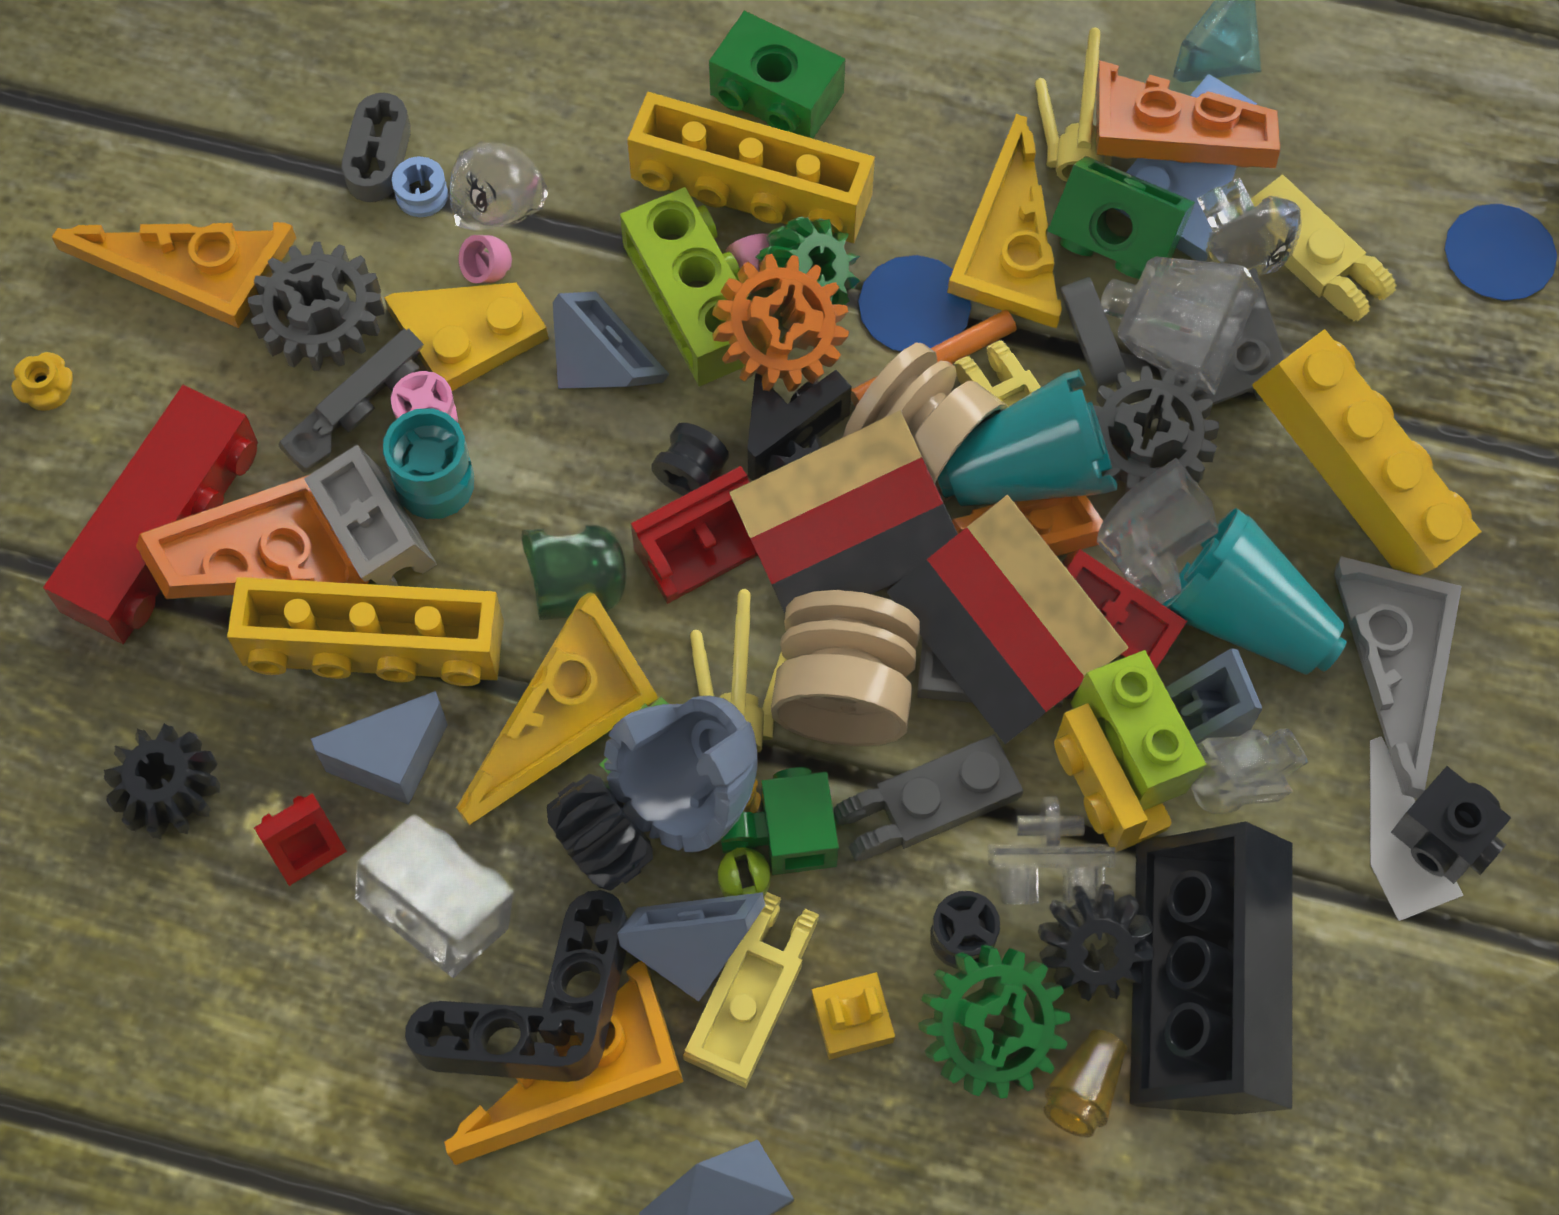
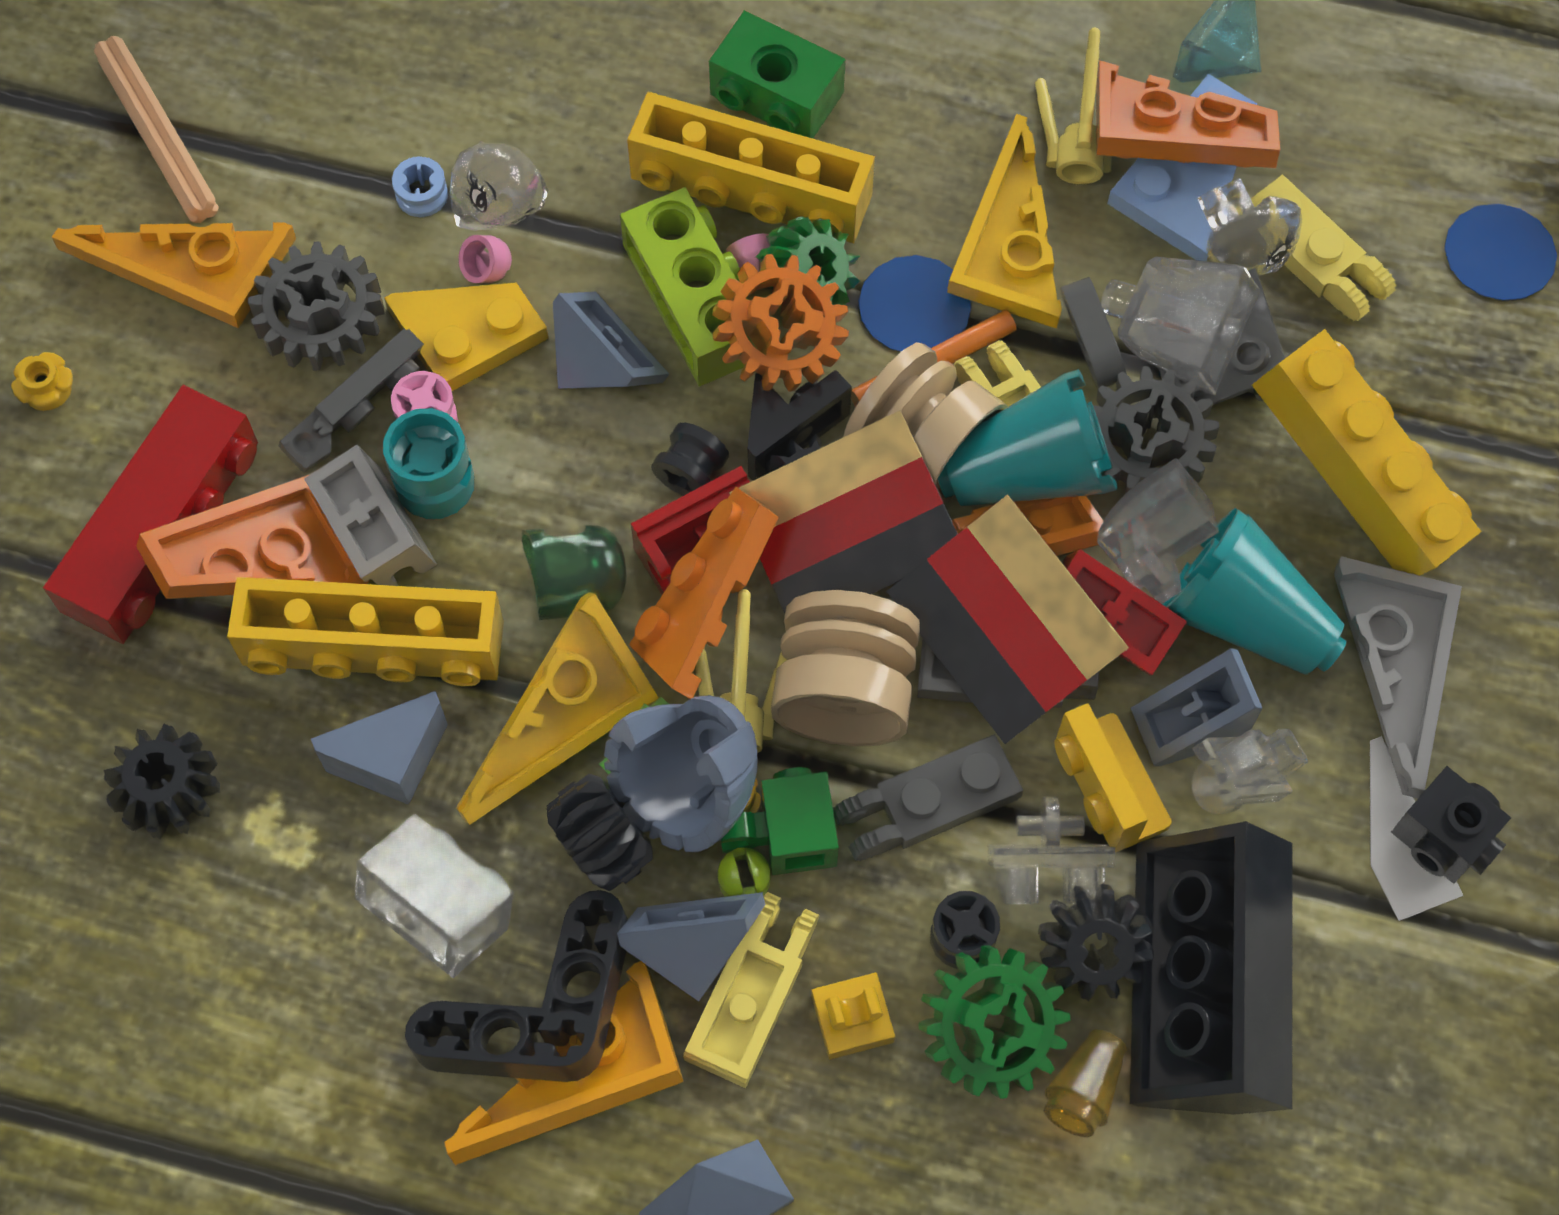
red tile [254,793,347,886] -> none
dark grey beam [342,93,411,202] -> none
green brick [1047,156,1195,280] -> none
lime brick [1070,650,1207,810] -> none
none -> light nougat axle [94,36,218,223]
none -> orange wing [629,487,779,699]

